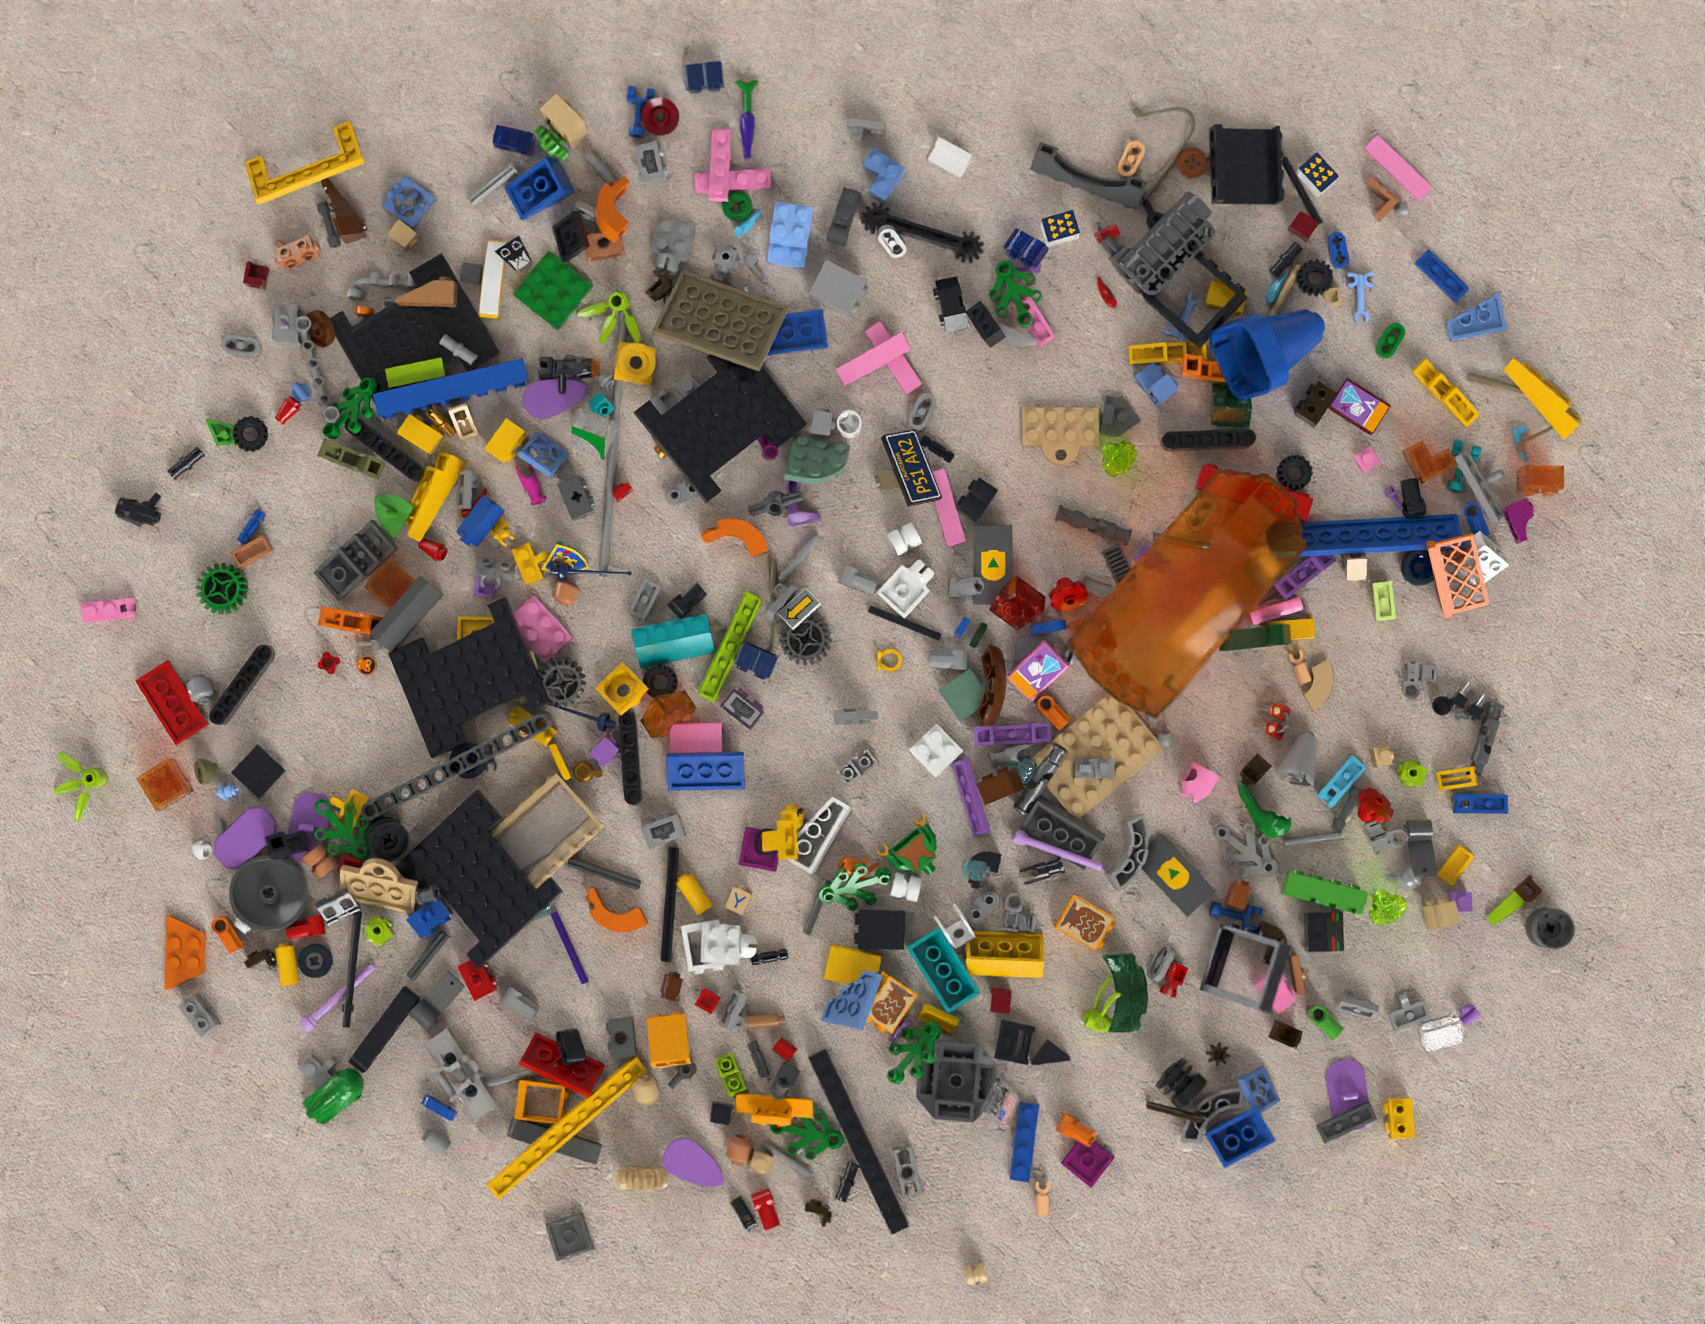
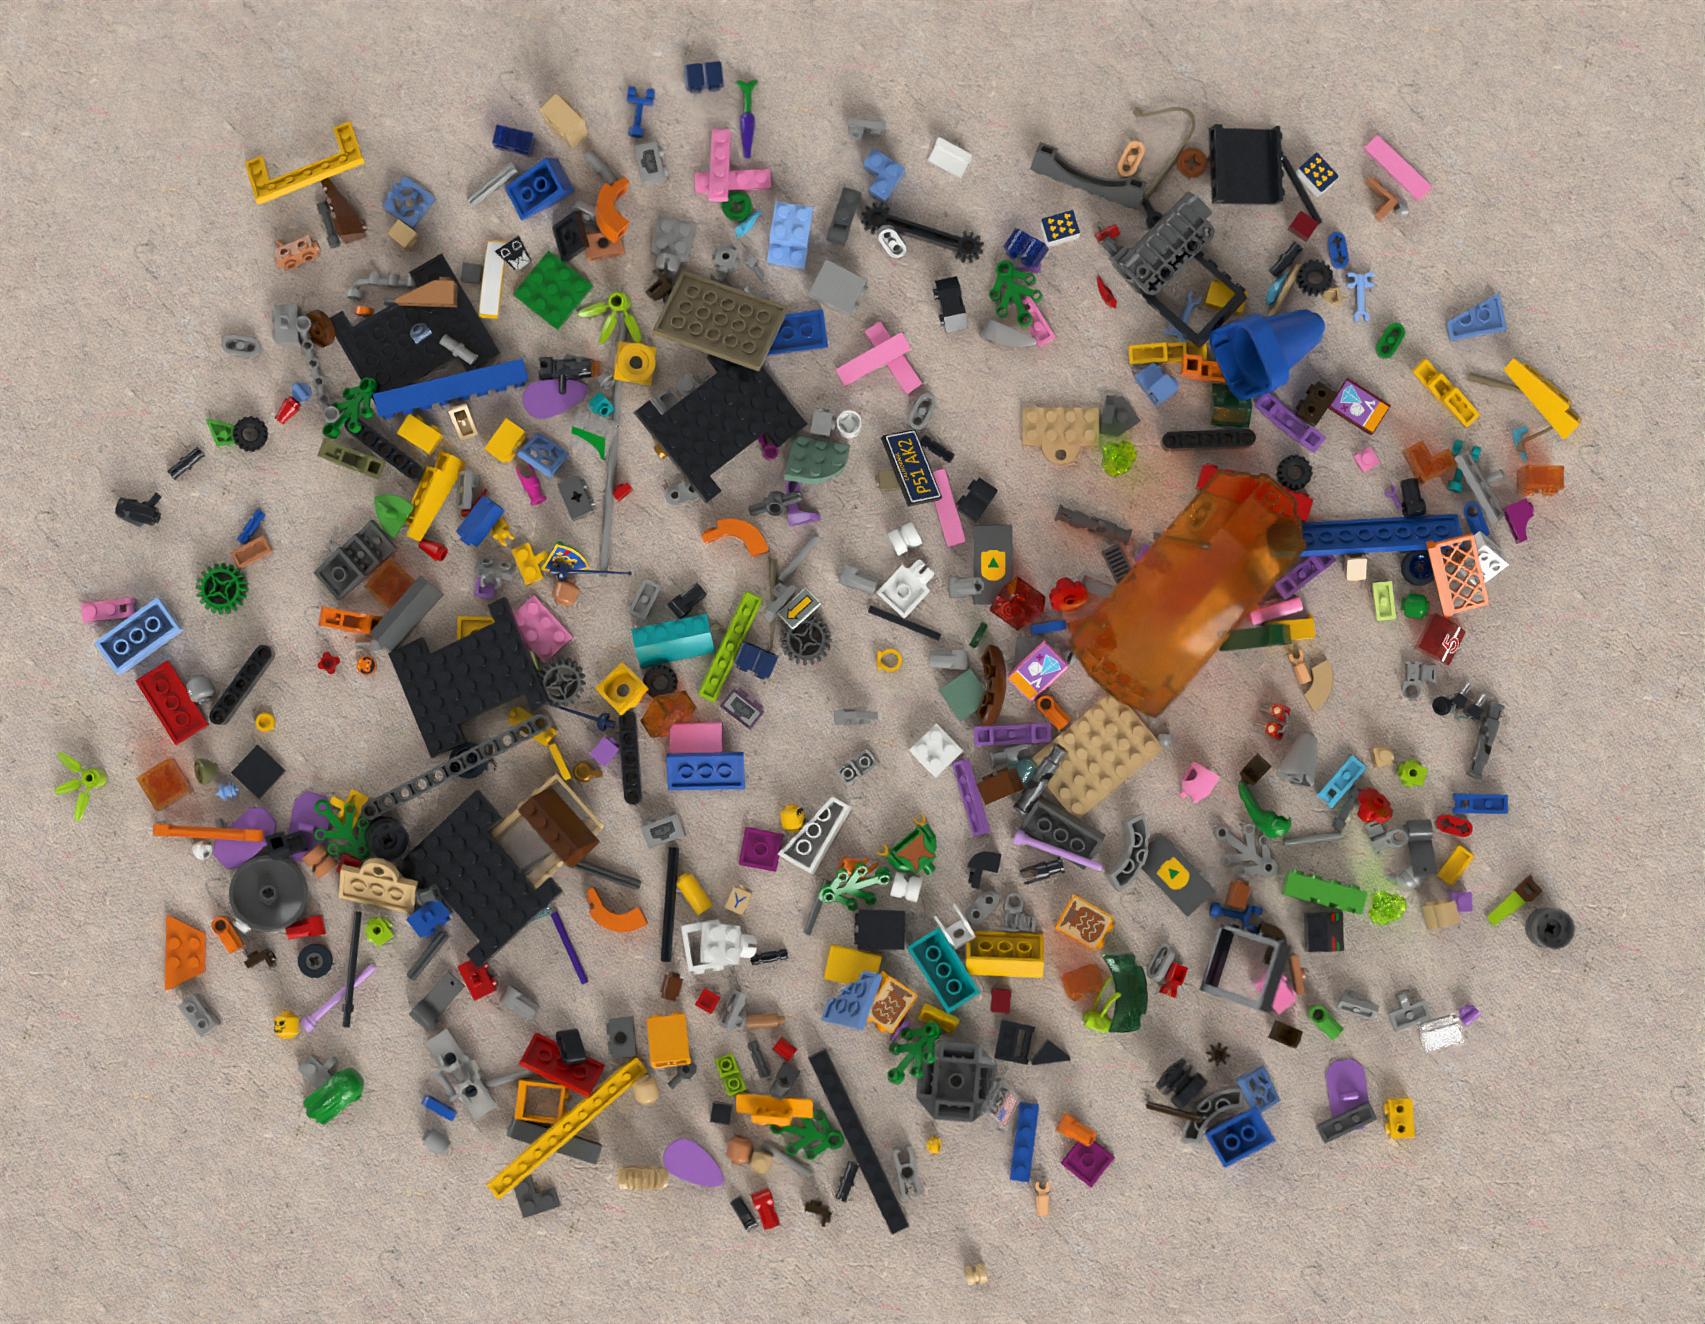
dark red panel [243,261,269,290] -> none
yellow brick [274,942,300,987] -> none
piece [315,887,360,926] -> none
black beam [348,986,421,1074] -> none
lime tile [385,357,446,388] -> none
pearl gold axle [425,406,457,437] -> none
bright green gear [534,124,569,160] -> none
flat silver tile [545,1212,594,1261] -> none
dark red dish [641,97,679,136] -> none
yellow piece [754,820,798,860] -> none
blue tile [954,617,971,639] -> none
clear light blue brick [961,859,990,881] -> none
black brick [965,301,1006,348] -> none
light grey hinge [1075,758,1114,778] -> none
blue tile [1414,249,1470,303] -> none
yellow tile [1436,766,1478,791] -> none
none -> light blue brick [94,597,184,675]
none -> orange piece [152,824,264,842]
none -> yellow tile [255,713,276,732]
none -> yellow head [274,1011,299,1039]
none -> sand blue plate [410,323,432,344]
none -> dark grey plate [514,1175,561,1218]
none -> reddish brown slope [518,788,600,868]
none -> yellow plate [927,1135,941,1154]
none -> clear orange brick [1058,962,1105,1001]
none -> medium lavender slope [1254,393,1326,453]
none -> green head [1400,593,1430,620]
none -> clear red slope [1414,613,1466,666]
none -> red beam [1435,815,1473,837]

